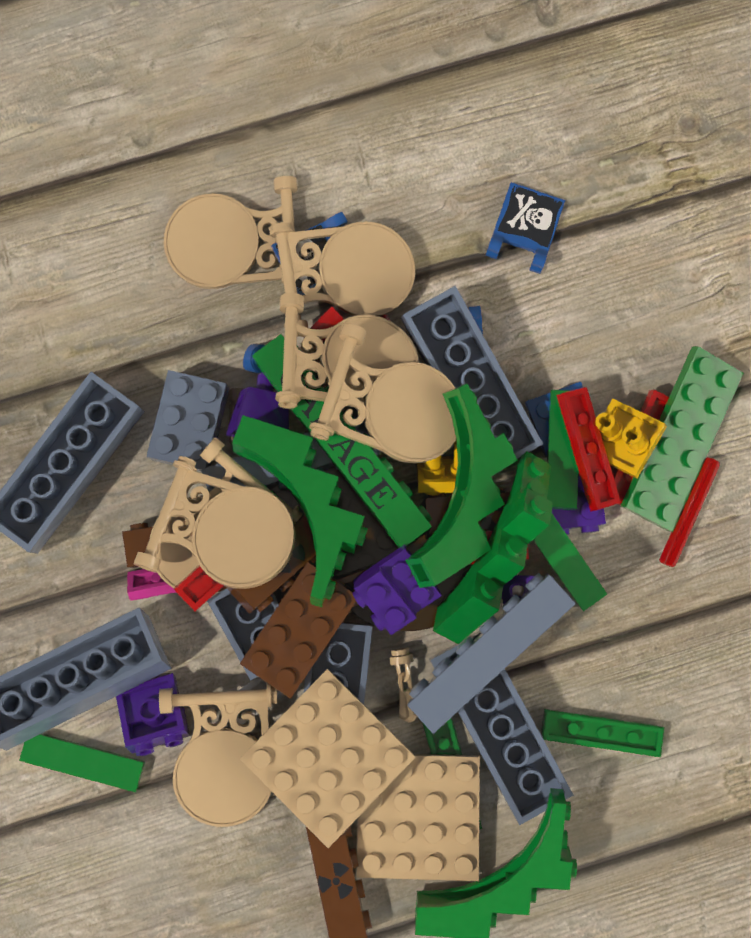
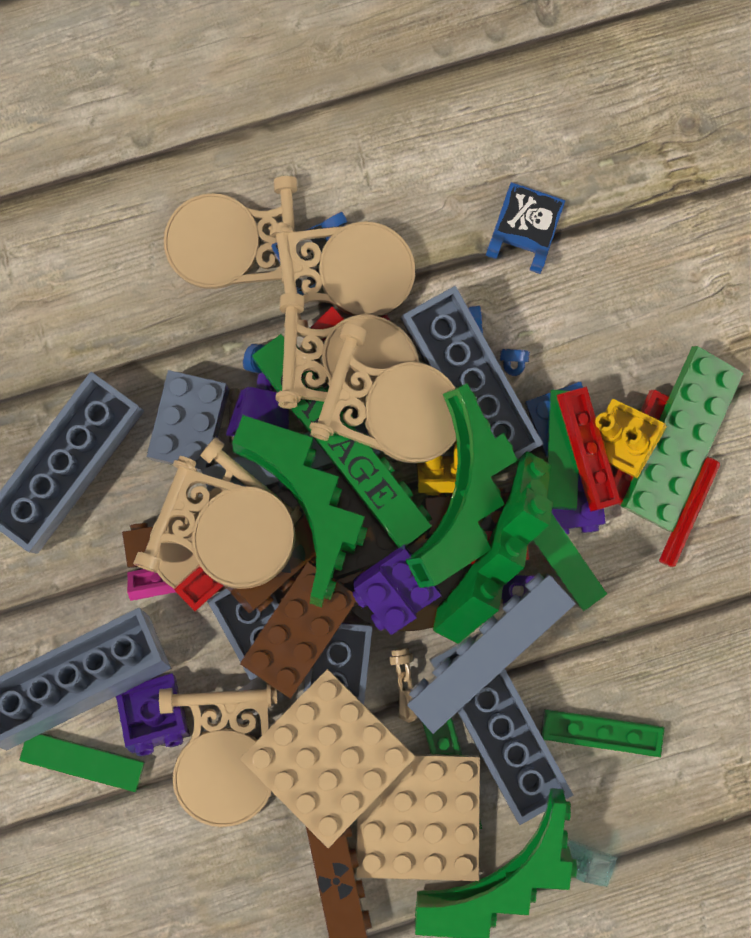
none -> blue tile [500,349,530,376]
none -> clear light blue slope [567,839,618,887]

